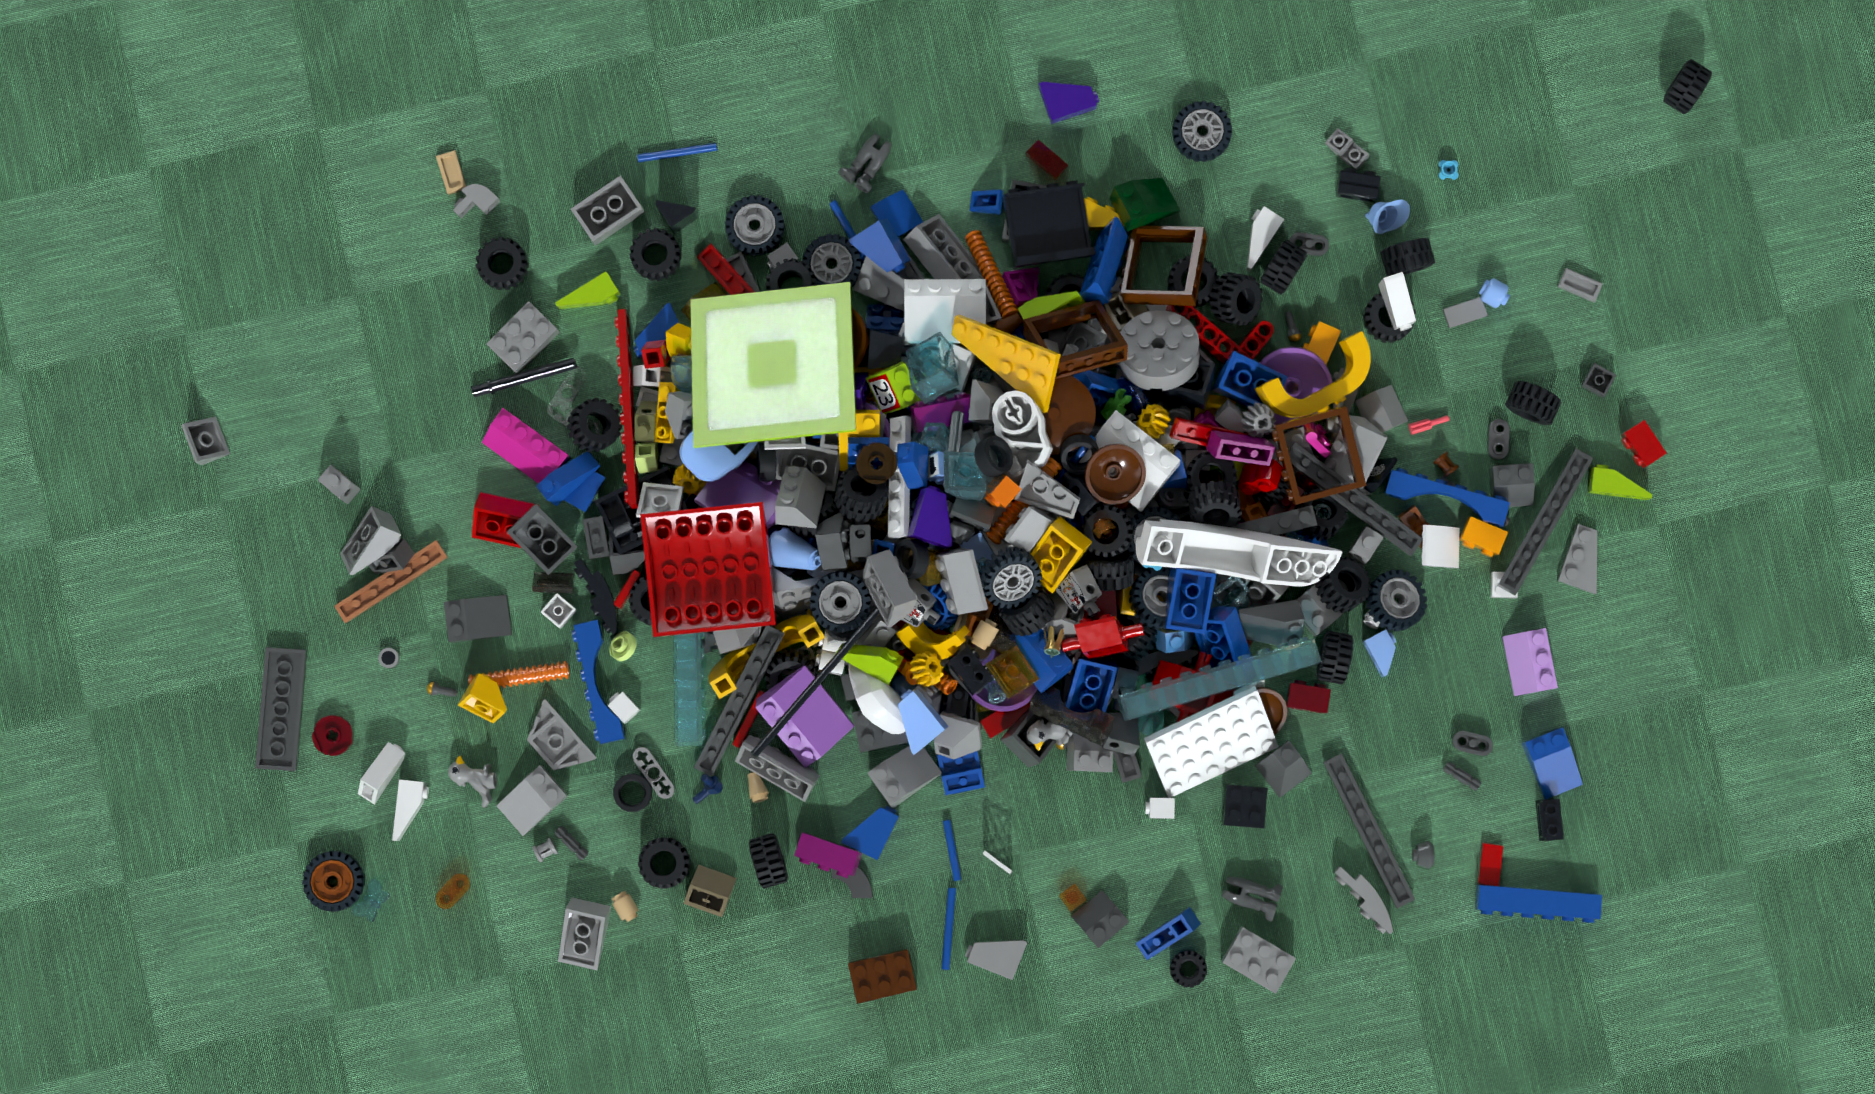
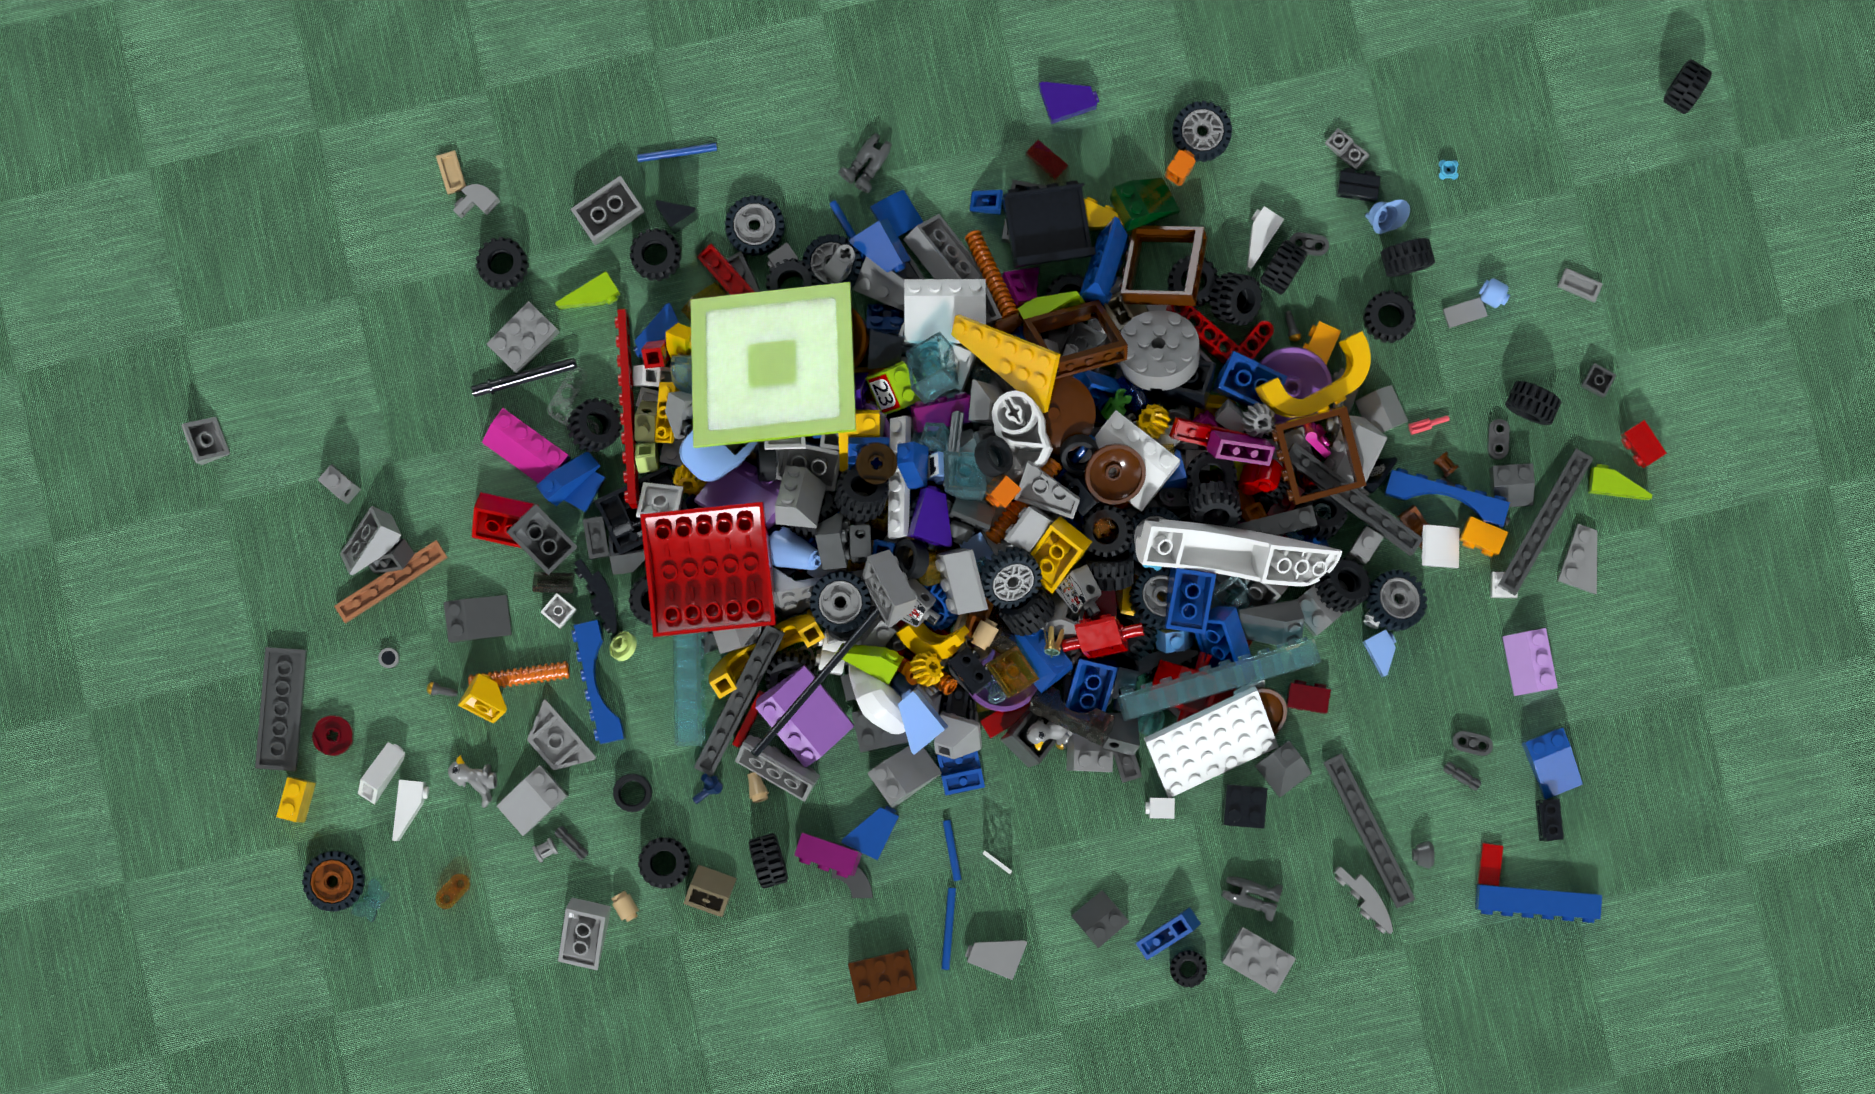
white brick [608,692,641,724] -> none
red tile [614,570,642,610] -> none
light grey beam [633,747,675,799] -> none
clear orange plate [1058,883,1087,912] -> none
black tyre [1316,630,1353,685] -> none
white slope [1378,272,1416,331] -> none
none -> yellow brick [276,777,316,822]
none -> light grey piece [822,245,855,283]
none -> orange brick [1165,150,1196,186]

